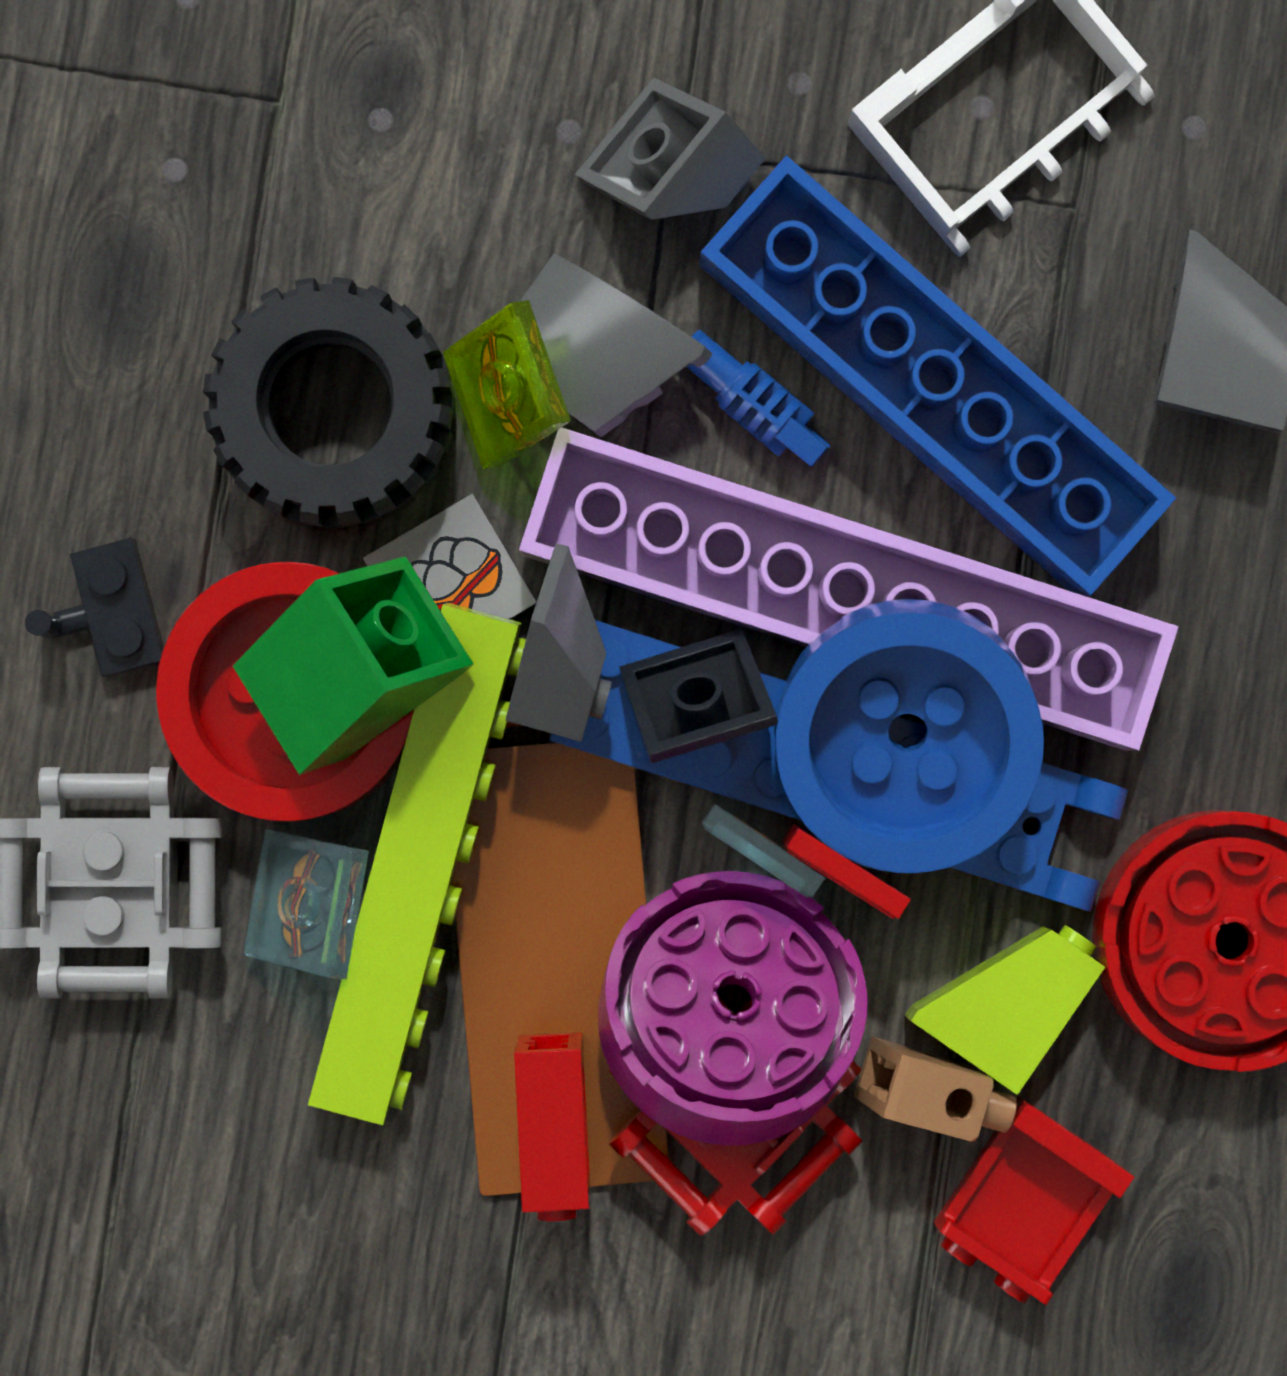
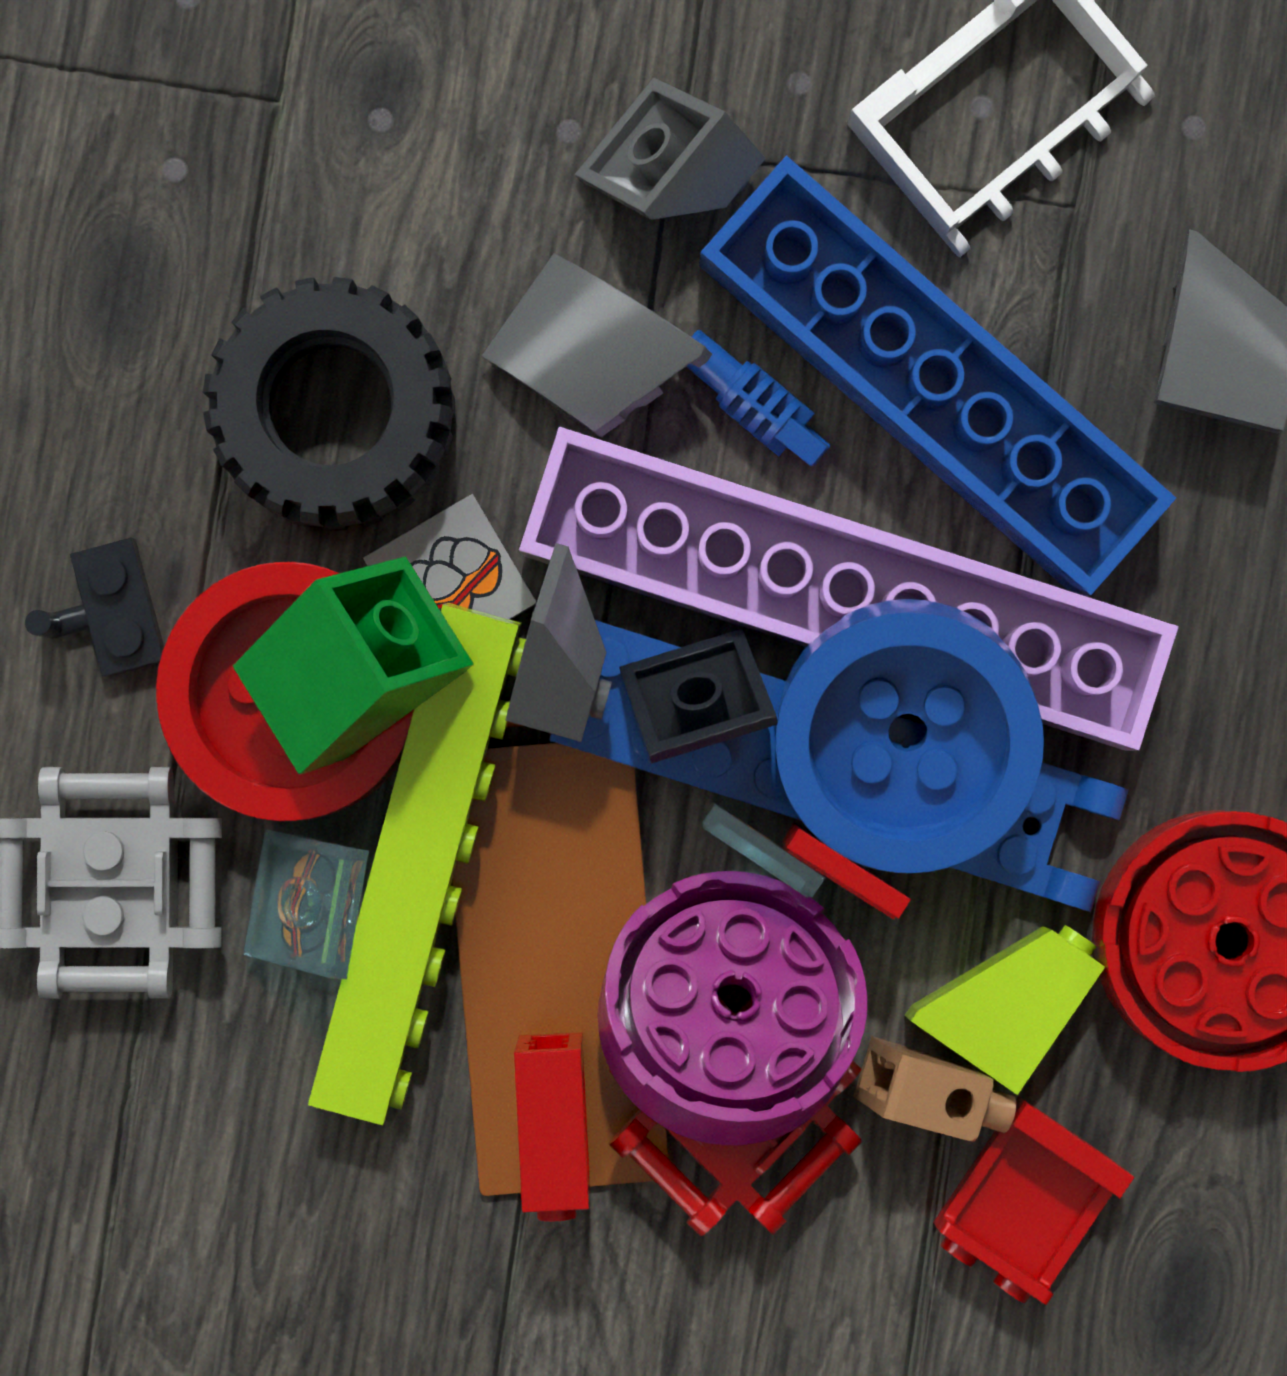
clear neon green tile [443,300,571,469] -> none

